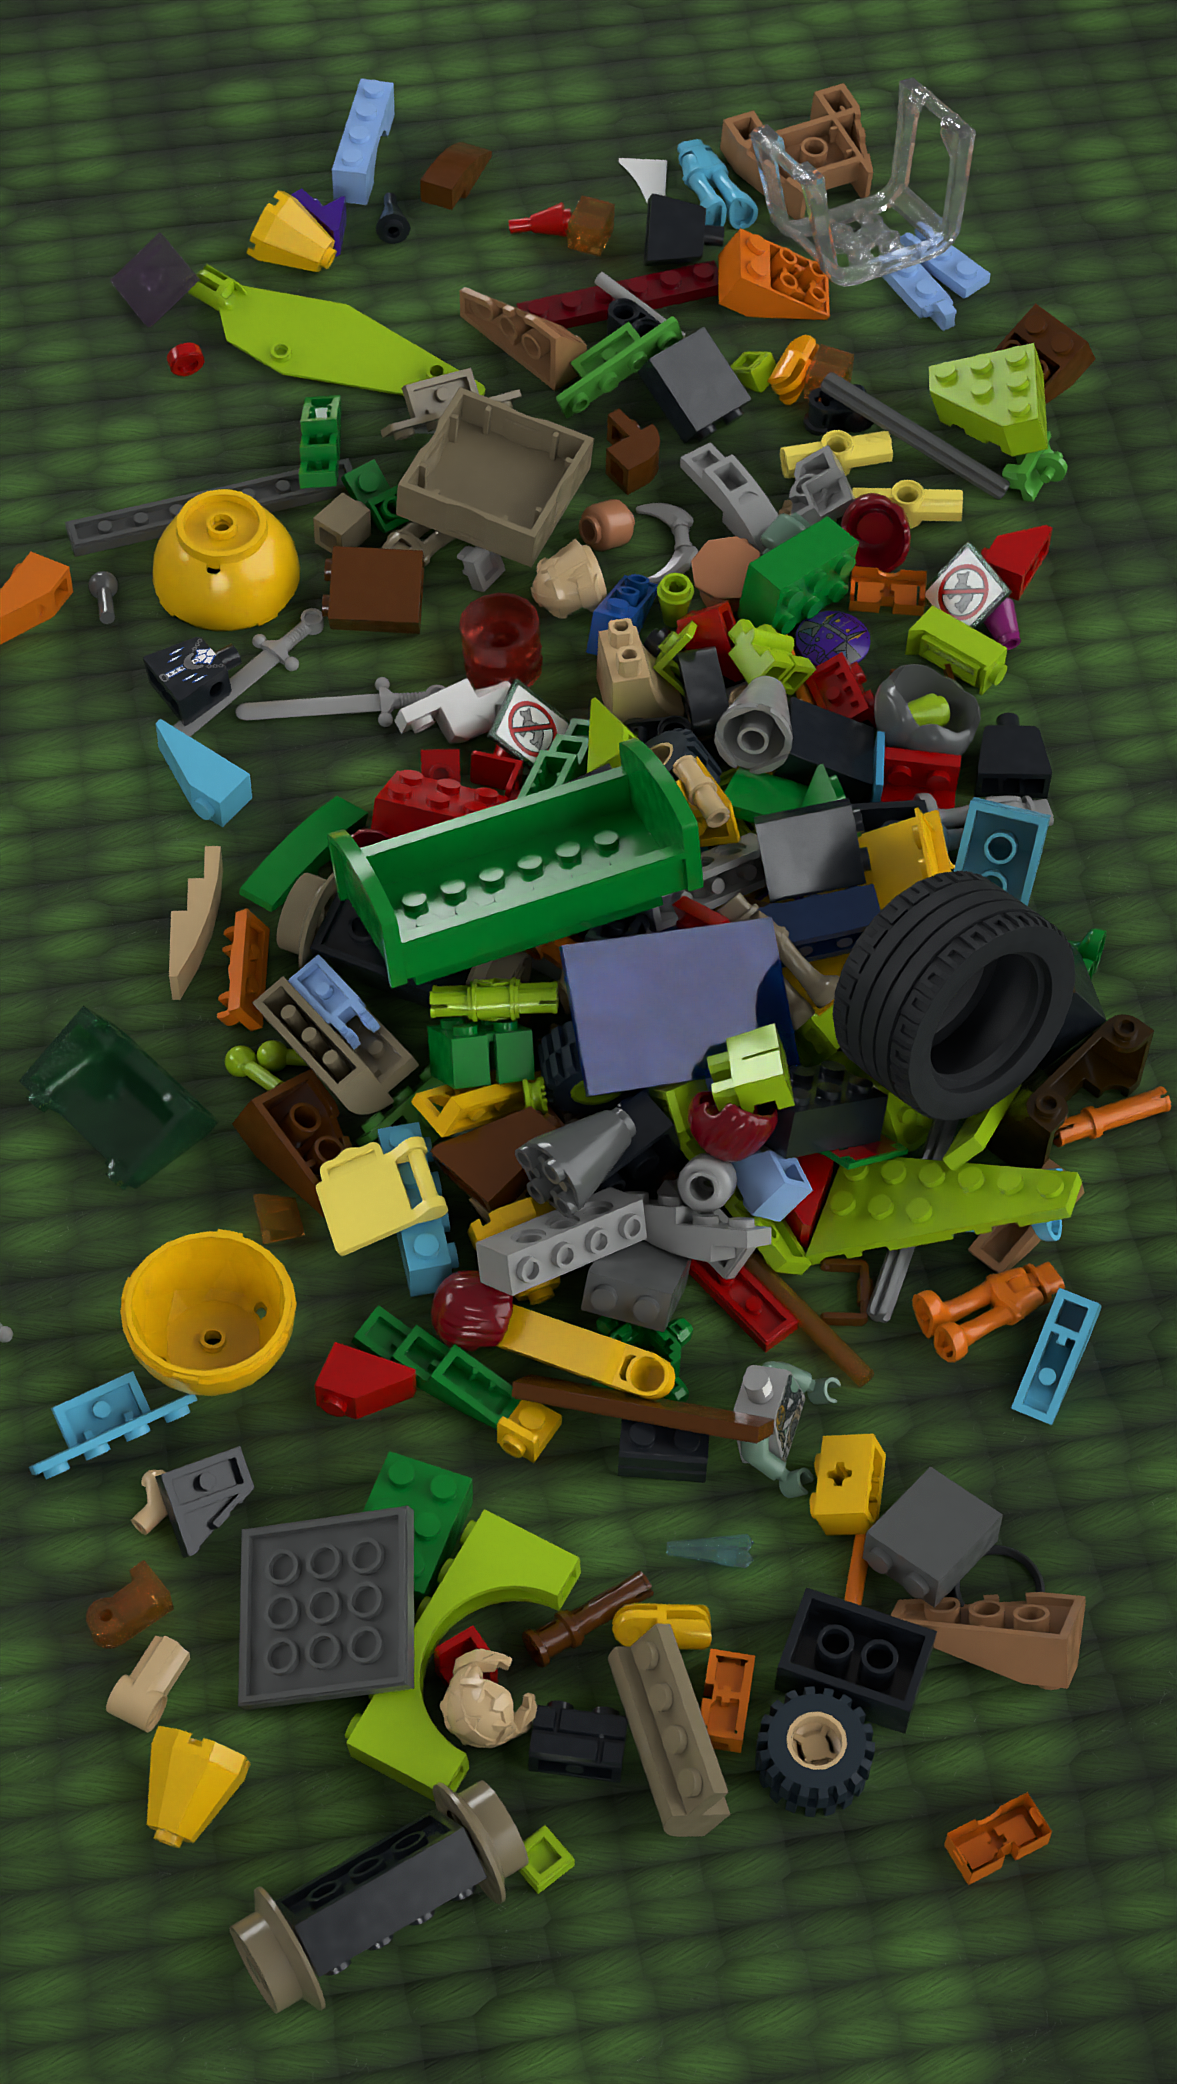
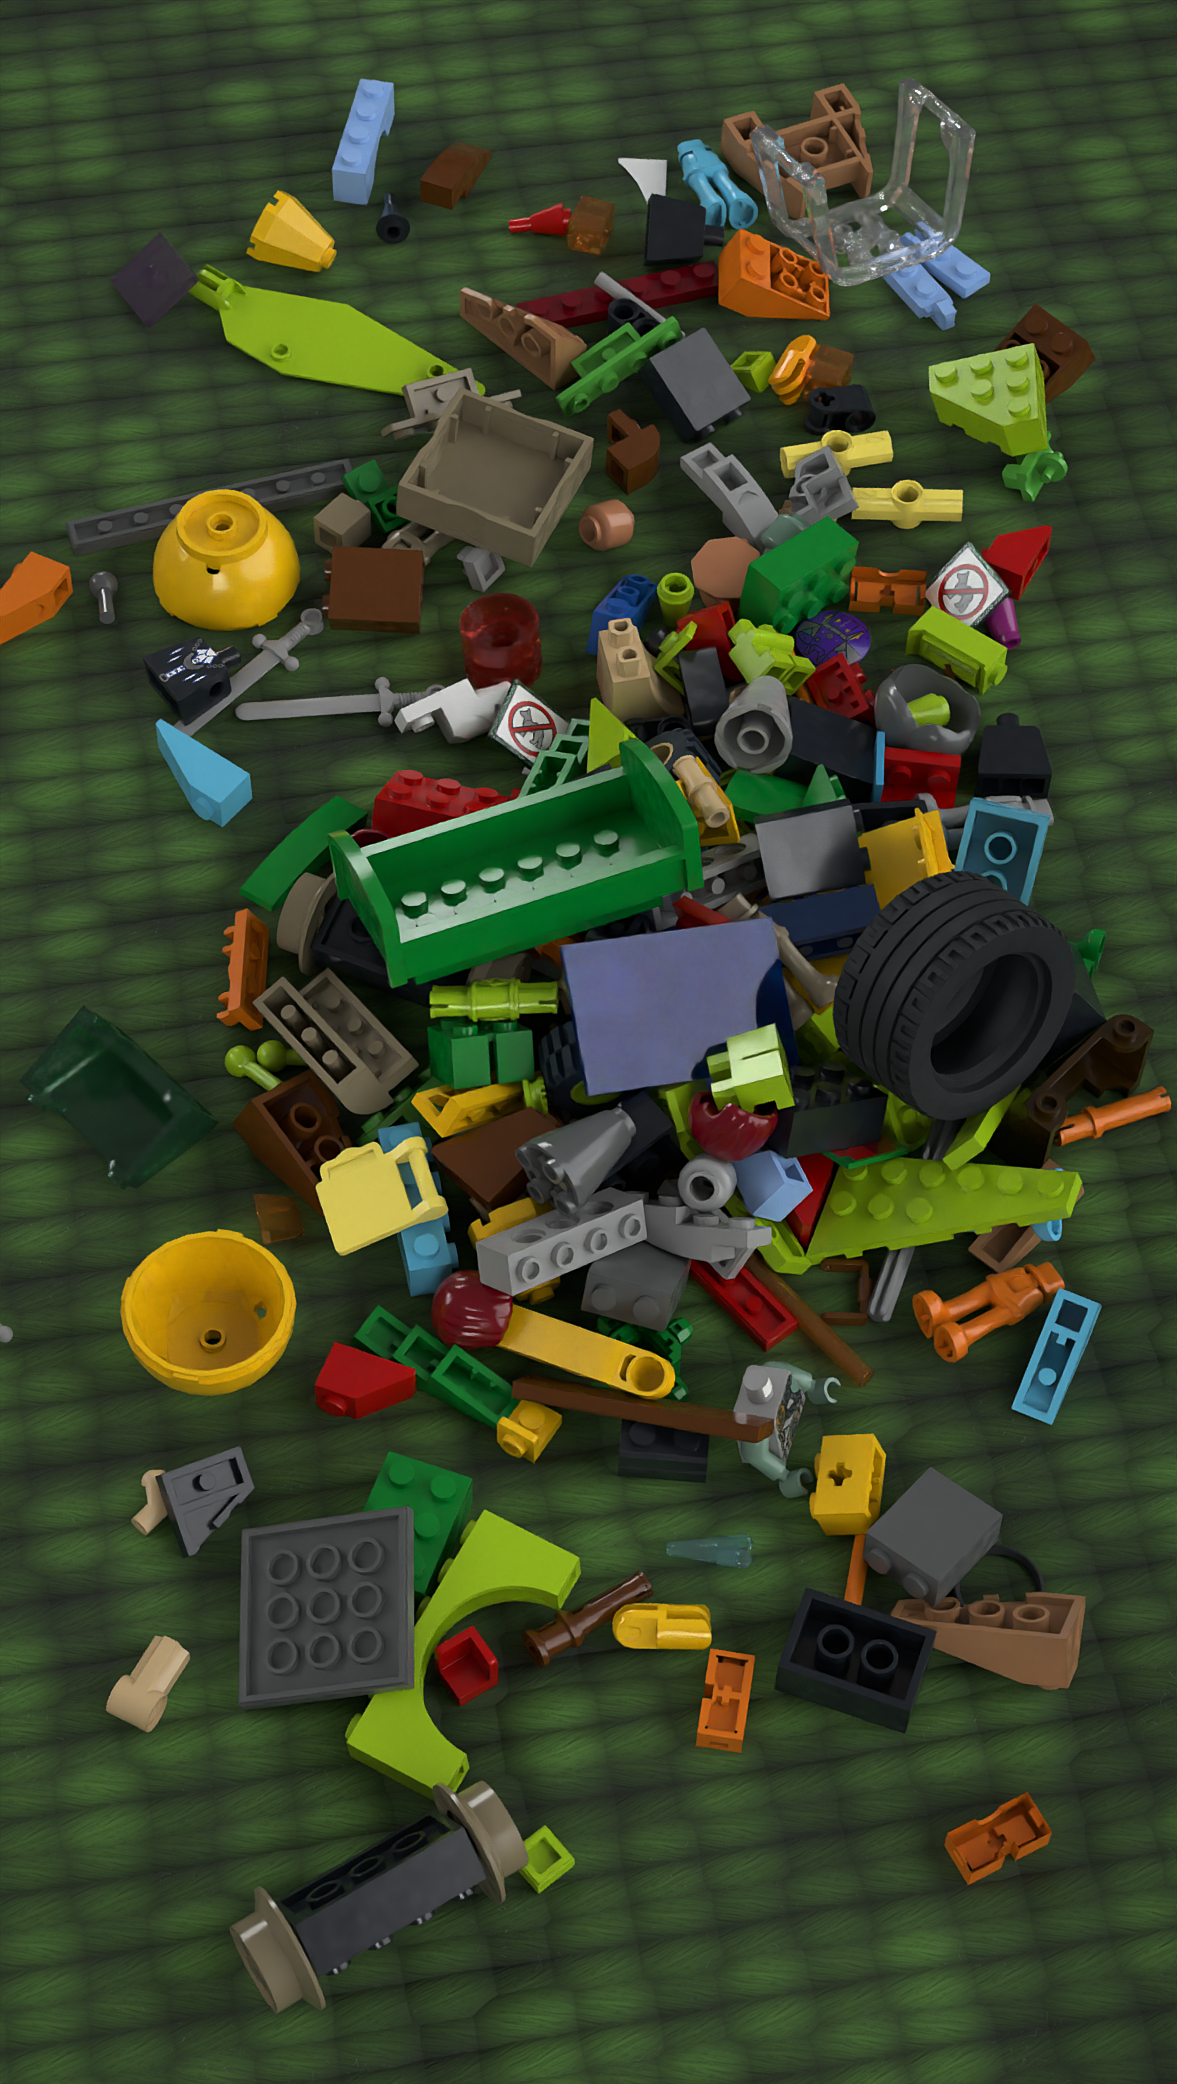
medium azure bracket [29,1371,197,1479] -> none
clear orange leg [86,1560,174,1649] -> none
yellow cone [147,1726,251,1848] -> none
red tile [167,343,205,376] -> none
tan slope [169,846,223,1000] -> none
light blue hinge [287,954,381,1049] -> none
dark purple slope [291,188,346,257] -> none
green slope [298,395,341,489] -> none
red bracket [420,748,461,784] -> none
tan helmet [440,1649,537,1748] -> none
red bracket [470,738,523,798] -> none
black brick [528,1701,628,1783] -> none
tan helmet [531,539,607,618] -> none
dark tan brick [608,1624,731,1837] -> none
light grey piece [636,503,698,584] -> none
black wheel [755,1686,875,1817] -> none
dark grey axle [820,372,1010,500] -> none
dark red piece [841,493,911,573] -> none

